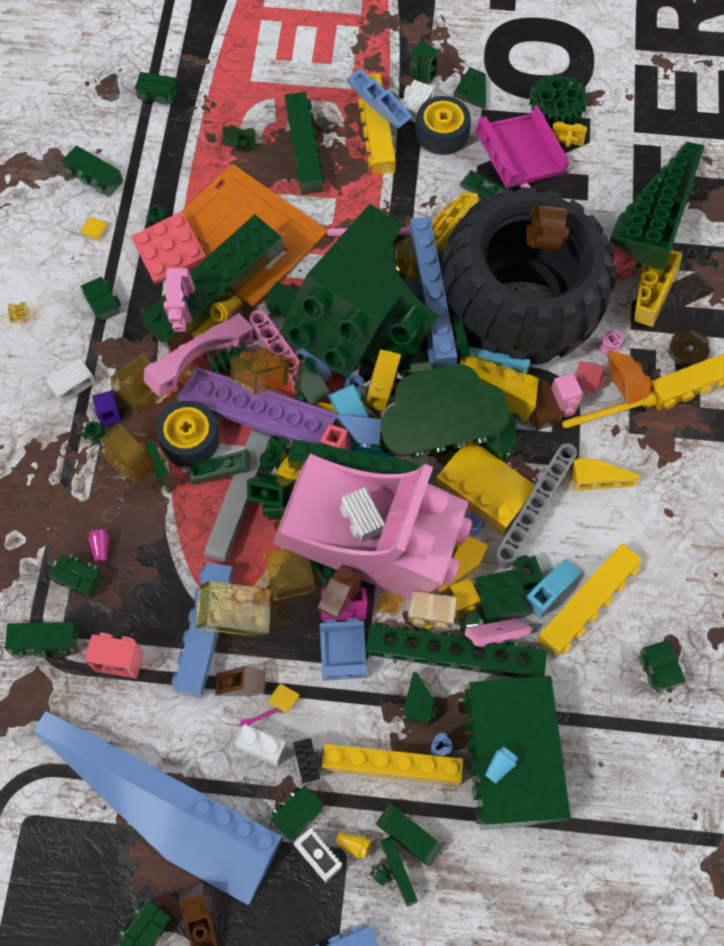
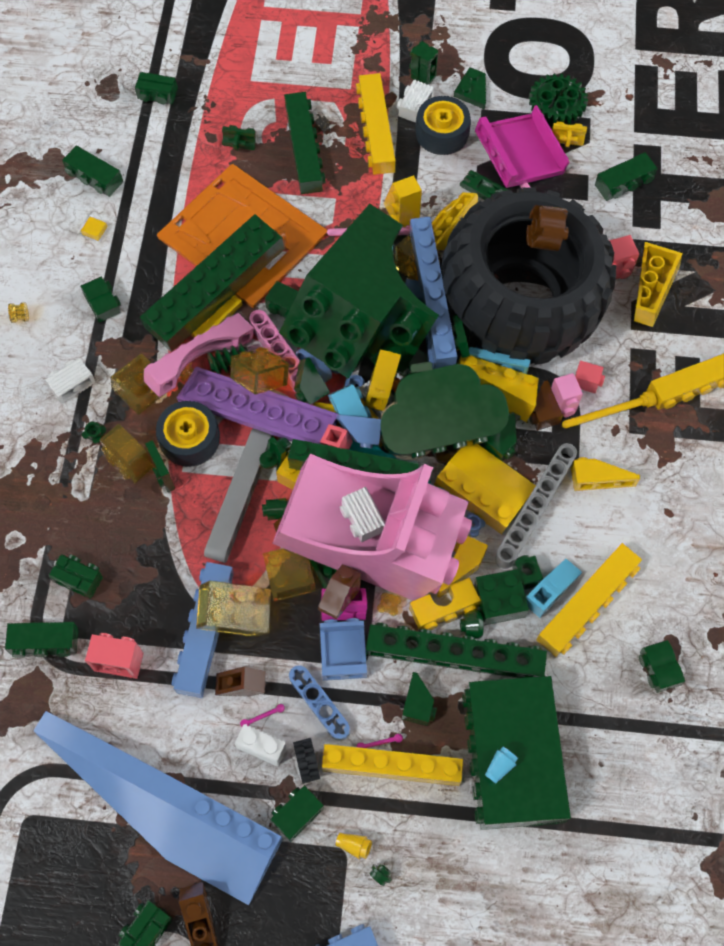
dark pink cone [88,530,109,562] -> none
dark purple brick [92,390,121,426] -> none
coral plate [131,211,206,285] -> none
dark green plate [146,205,168,223] -> none
bright pink hips [164,268,195,332] -> none
dark green tile [190,449,250,485] -> none
yellow cone [210,298,237,322] -> none
dark green brick [247,473,296,508] -> none
yellow tile [268,684,299,714] -> none
white brick [294,828,342,883] -> none
medium blue slope [346,68,413,128] -> none
dark green beam [375,804,444,867] -> none
dark green beam [380,836,418,907] -> none
tan brick [408,591,457,631] -> none
medium blue hinge [431,733,453,757] -> none
bright pink tile [465,618,532,647] -> none
bright pink wheel [599,330,623,356] -> none
orange slope [607,351,652,405] -> none
dark green wedge [610,141,705,271] -> none
dark brown plate [668,329,710,368] -> none
none -> medium blue beam [289,665,350,741]
none -> dark pink hinge [356,734,403,748]
none -> yellow wedge [383,175,422,227]
none -> dark green brick [595,152,658,201]

